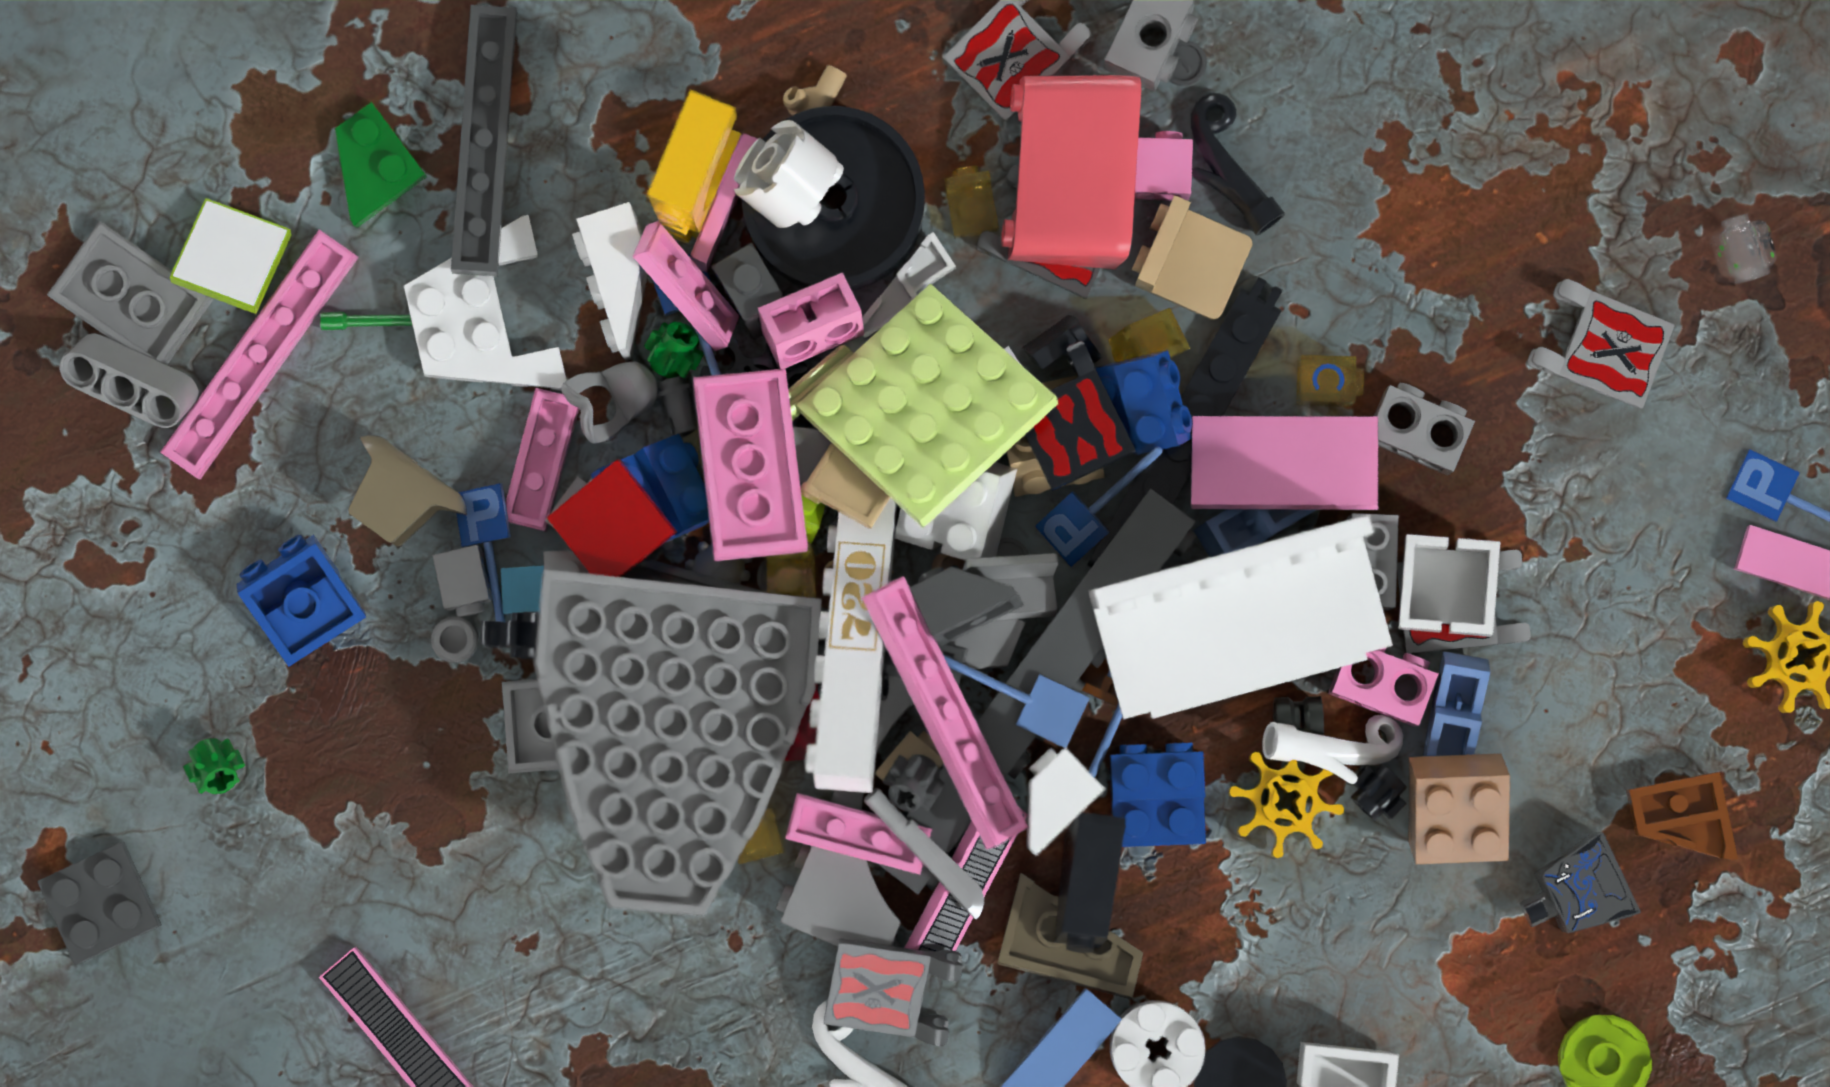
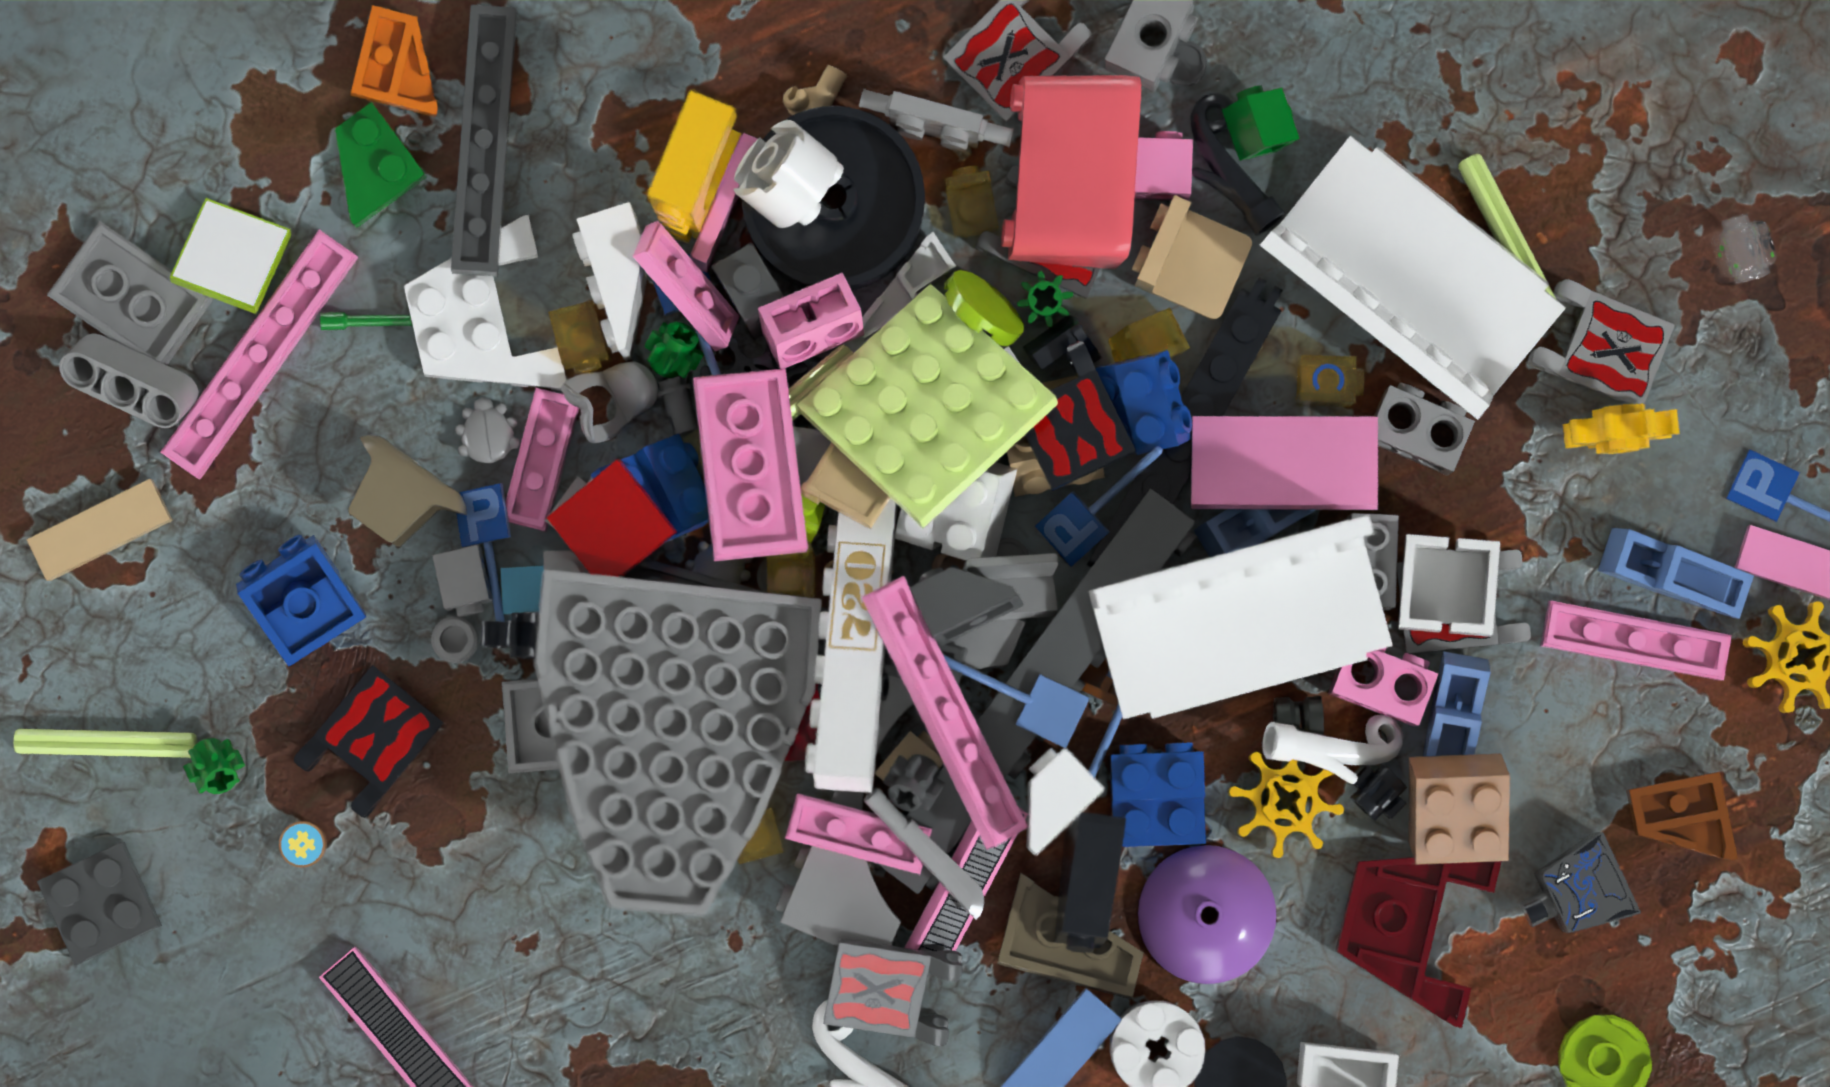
none -> yellowish green axle [13,729,197,758]
none -> tan tile [27,479,173,581]
none -> tile [279,821,327,868]
none -> flag [294,665,444,818]
none -> orange wing [350,5,438,117]
none -> light grey piece [455,397,521,463]
none -> clear yellow brick [548,300,610,374]
none -> light grey plate [859,89,1014,152]
none -> lime tile [944,270,1024,346]
none -> green gear [1017,271,1074,328]
none -> medium lavender dish [1138,845,1276,984]
none -> green brick [1222,85,1300,161]
none -> white piece [1260,136,1566,420]
none -> dark red wing [1335,857,1502,1028]
none -> yellowish green axle [1458,154,1556,299]
none -> bright pink tile [1540,601,1732,681]
none -> yellow gear [1562,404,1680,454]
none -> medium blue slope [1598,528,1754,619]

